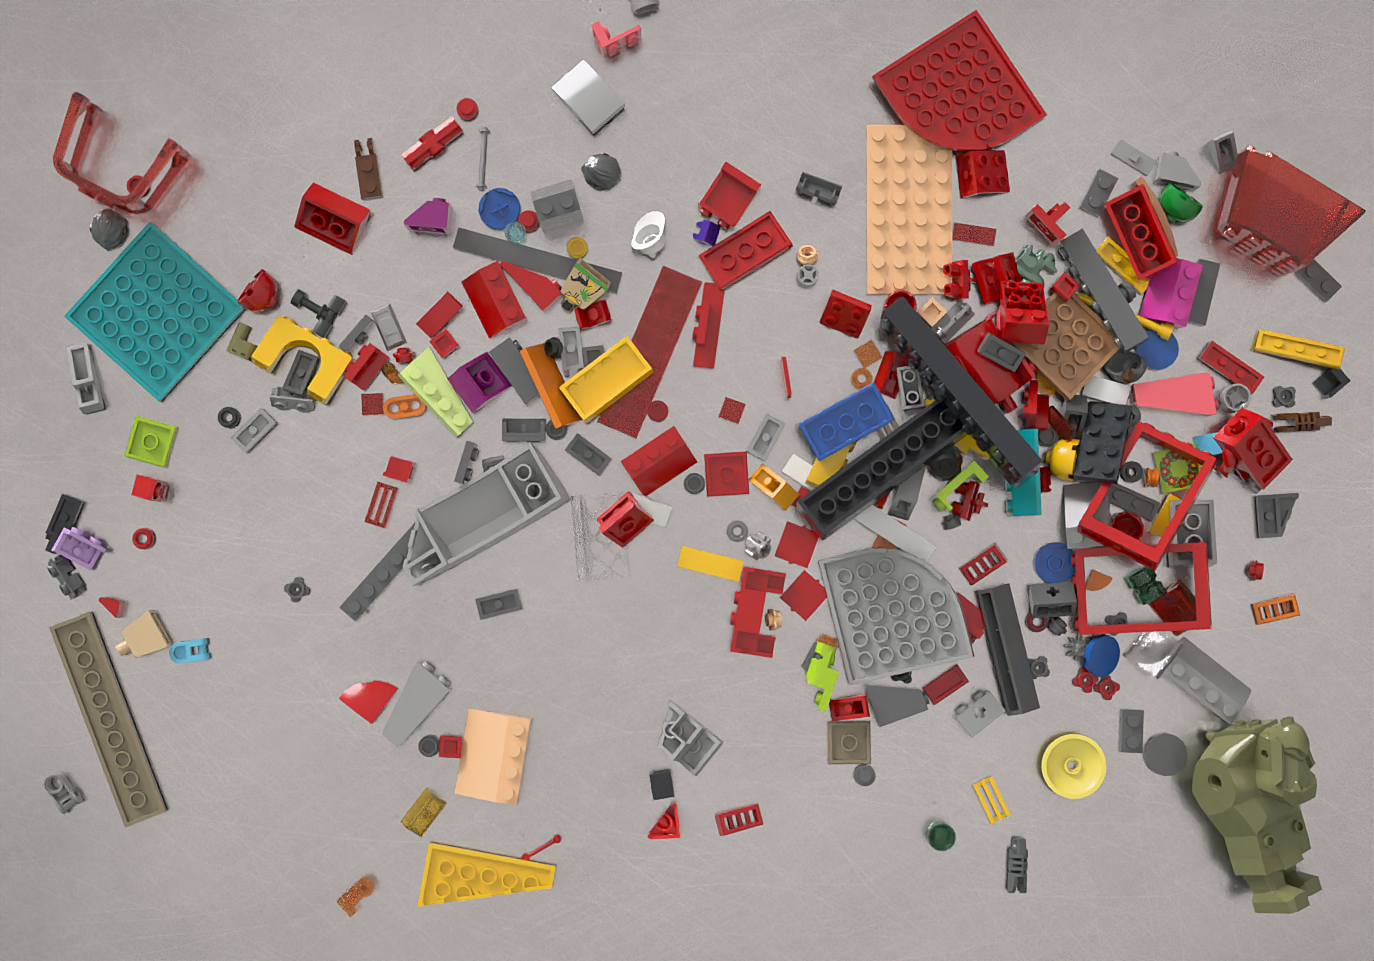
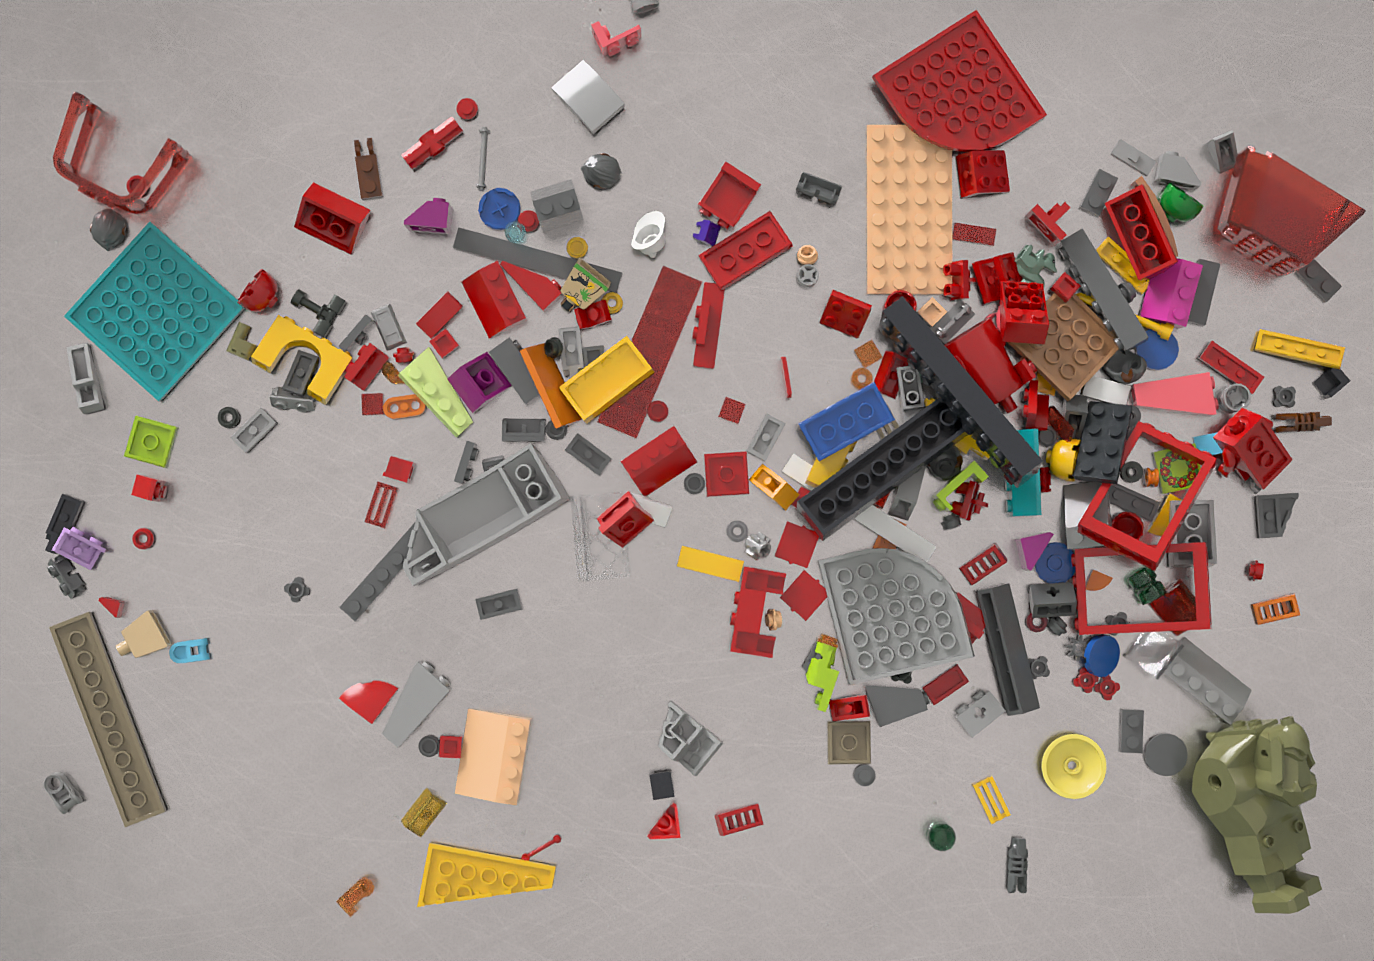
dark grey plate [977,332,1026,372] -> none
none -> yellow plate [602,292,623,314]
none -> magenta slope [1015,532,1054,571]

